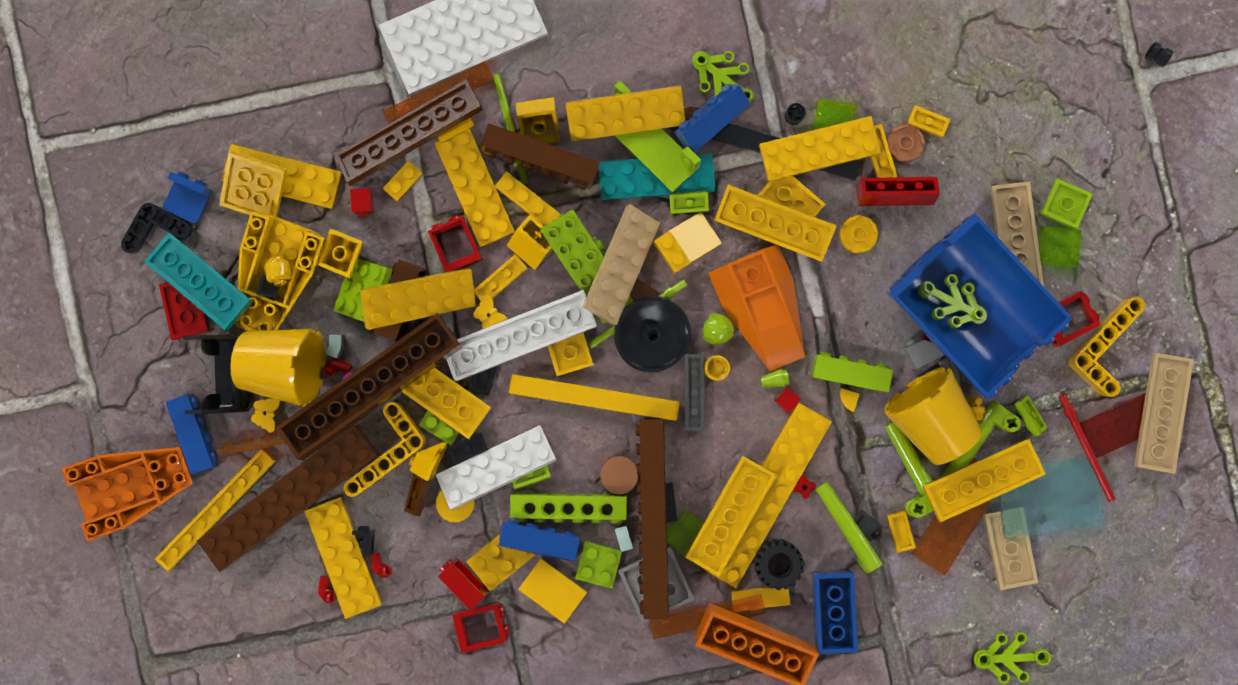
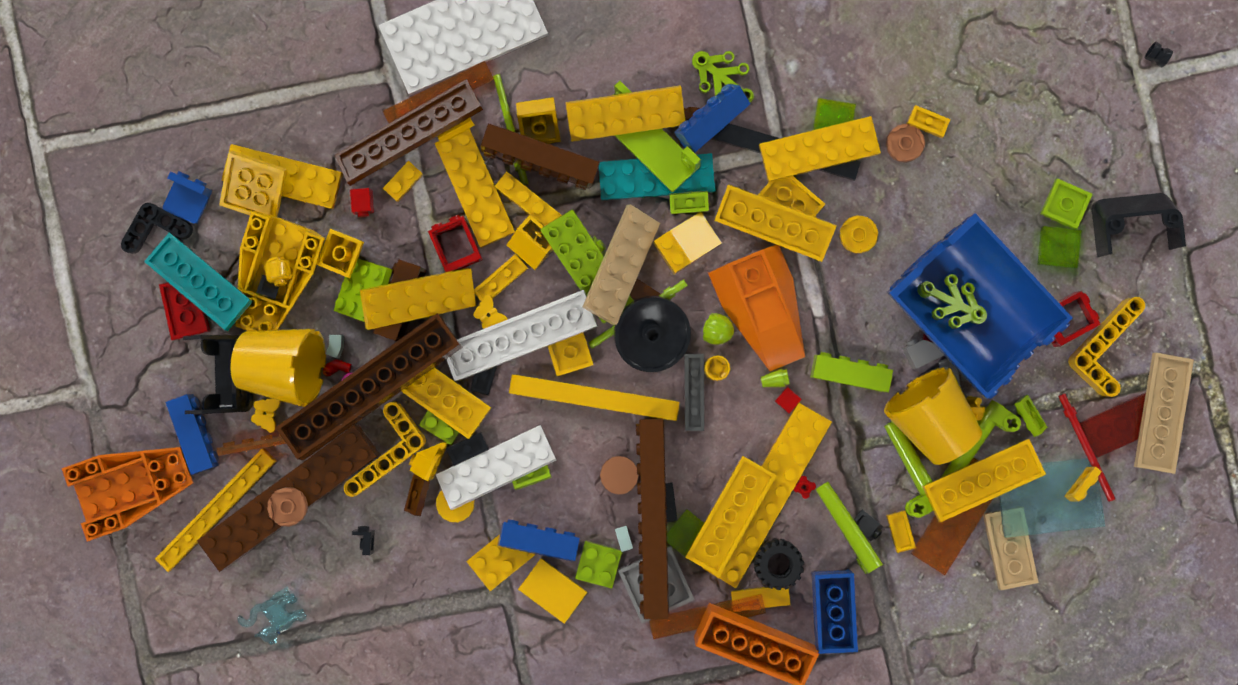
yellow plate [305,497,382,619] -> none
red arm [318,576,336,604] -> none
red arm [370,553,392,578] -> none
red window [438,558,489,611] -> none
red window [452,601,510,653] -> none
lime brick [510,493,627,523] -> none
black wheel [784,103,806,126] -> none
yellow tile [839,388,859,412] -> none
red brick [856,177,940,206] -> none
yellow plate [870,124,898,178] -> none
lime plant [974,631,1051,684] -> none
tan plate [990,181,1044,286] -> none
none -> clear light blue animal [237,587,307,645]
none -> nougat tile [267,487,308,527]
none -> yellow plate [1064,467,1102,502]
none -> black windscreen [1091,193,1186,257]

